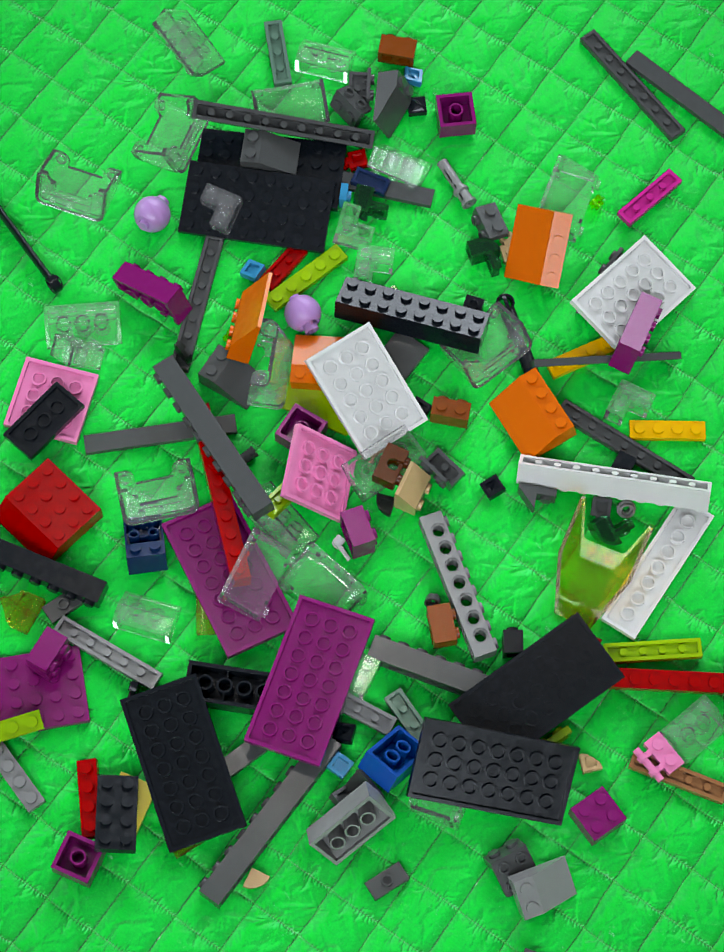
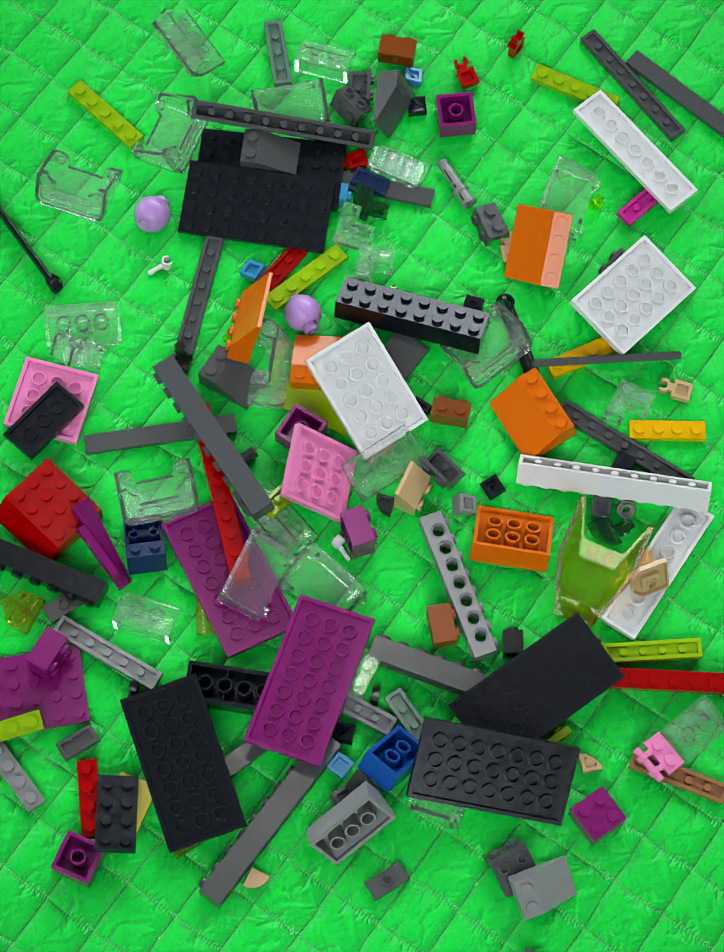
magenta wedge [112,261,192,325] -> none
clear brick [200,183,243,235] -> none
reddish brown brick [372,442,411,491] -> none
dark grey hinge [424,593,441,607] -> none
clear green brick [466,238,502,277] -> none
dark grey slope [517,483,557,513] -> none
wedge [608,291,663,375] -> none
none -> dark grey plate [55,724,101,762]
none -> lime plate [67,80,144,150]
none -> magenta wedge [70,498,131,591]
none -> white hand [148,255,173,275]
none -> pearl dark grey tile [370,686,381,706]
none -> light grey slope [452,493,476,515]
none -> red plate [454,57,479,90]
none -> orange slope [470,505,554,572]
none -> red plate [507,30,525,59]
none -> lime plate [530,63,620,106]
none -> white plate [573,89,698,214]
none -> tan piece [629,549,669,597]
none -> tan plate [658,378,693,403]

